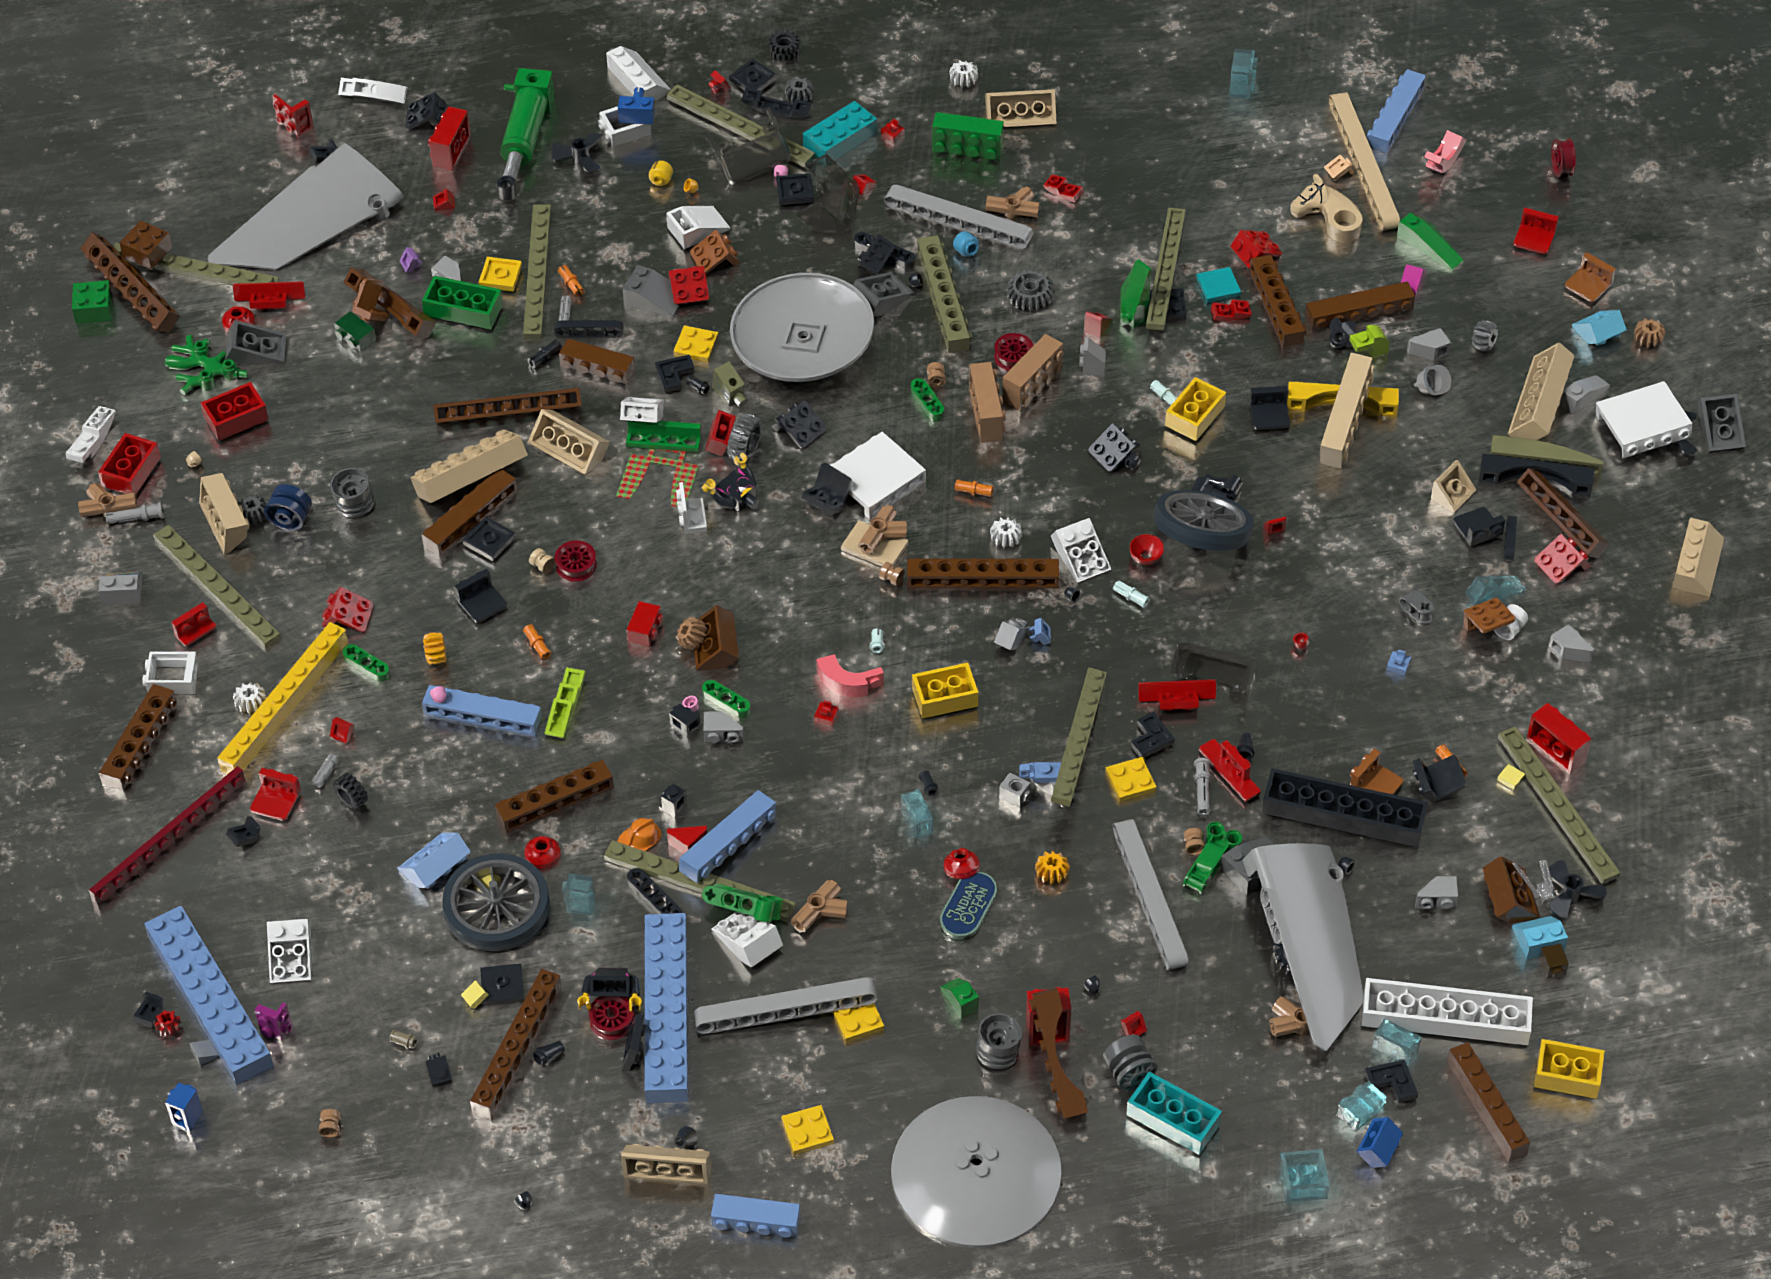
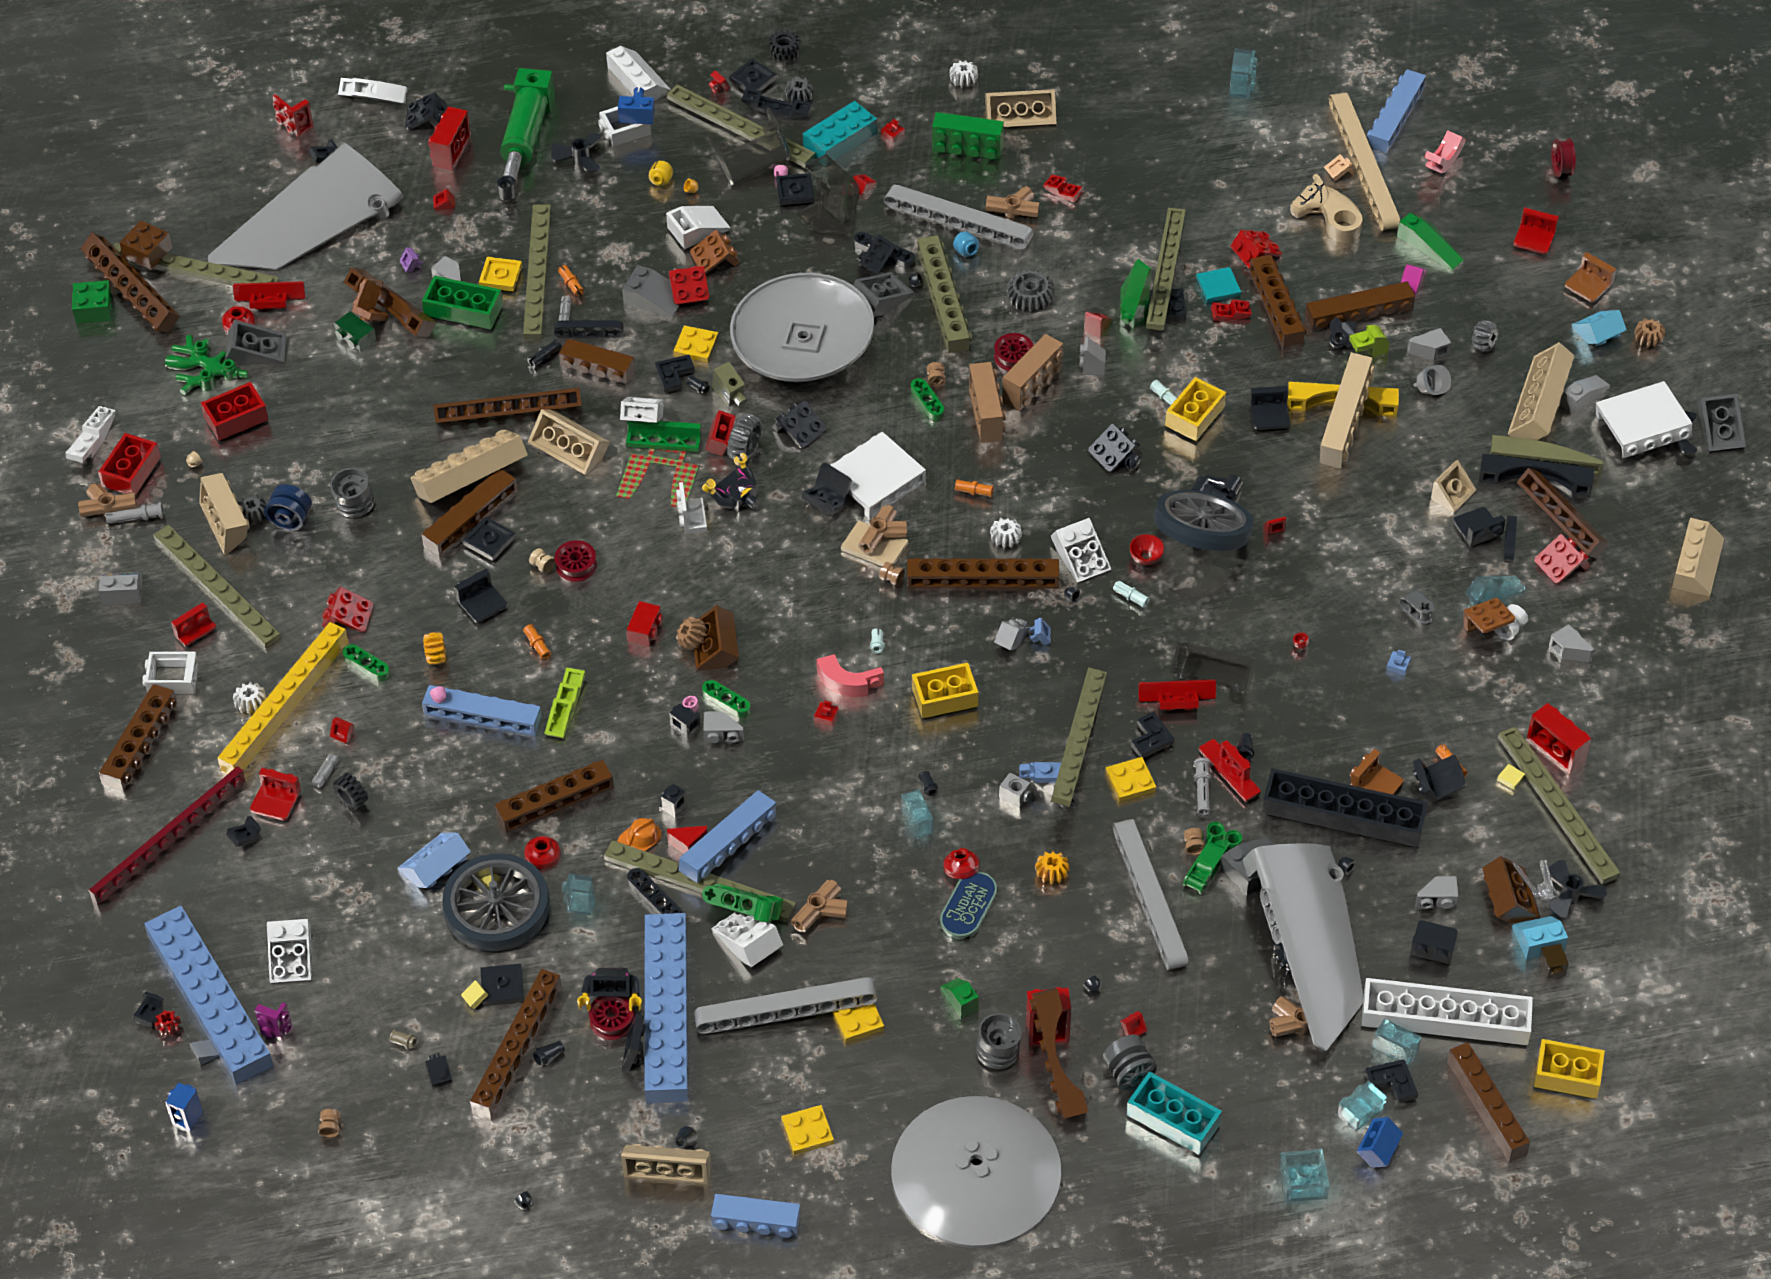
none -> black bracket [1410,920,1458,964]

